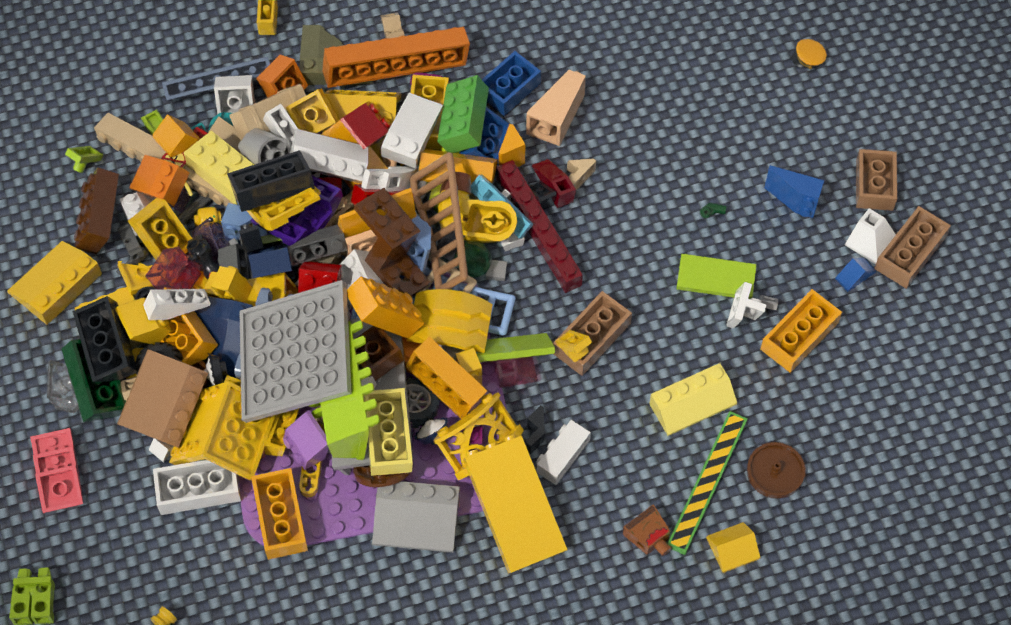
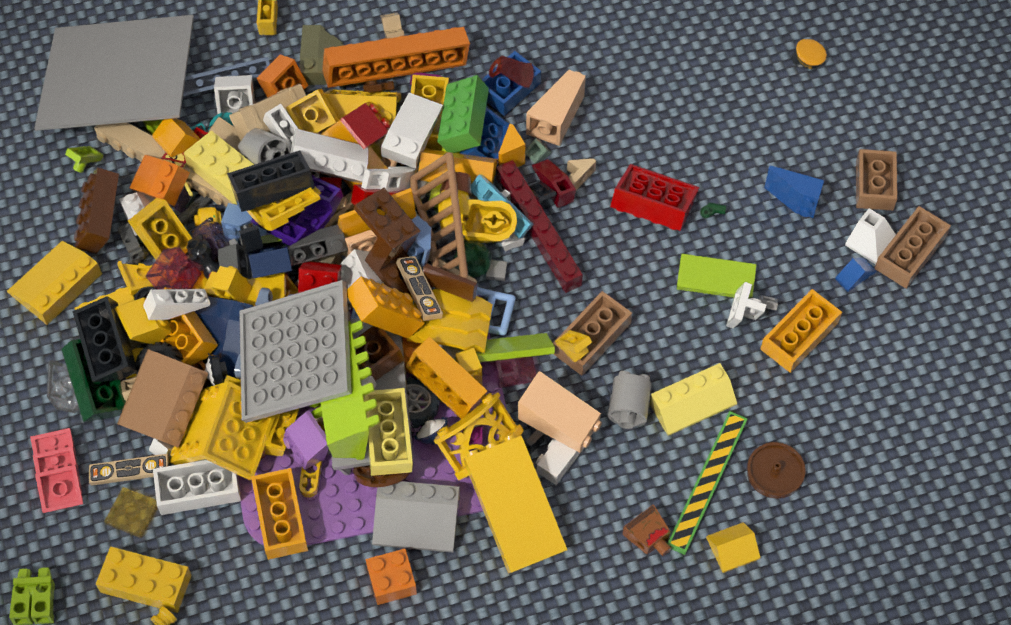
none -> light grey baseplate [34,15,194,131]
none -> tile [89,454,169,486]
none -> yellow brick [96,547,192,613]
none -> clear yellow tile [104,487,158,538]
none -> reddish brown plate [363,80,394,92]
none -> orange brick [365,549,417,605]
none -> tile [396,256,443,321]
none -> reddish brown tile [423,264,477,302]
none -> clear red piece [489,55,534,88]
none -> light nougat slope [518,371,602,453]
none -> sand green slope [525,139,552,164]
none -> light grey cylinder [608,371,652,429]
none -> red slope [610,164,699,231]

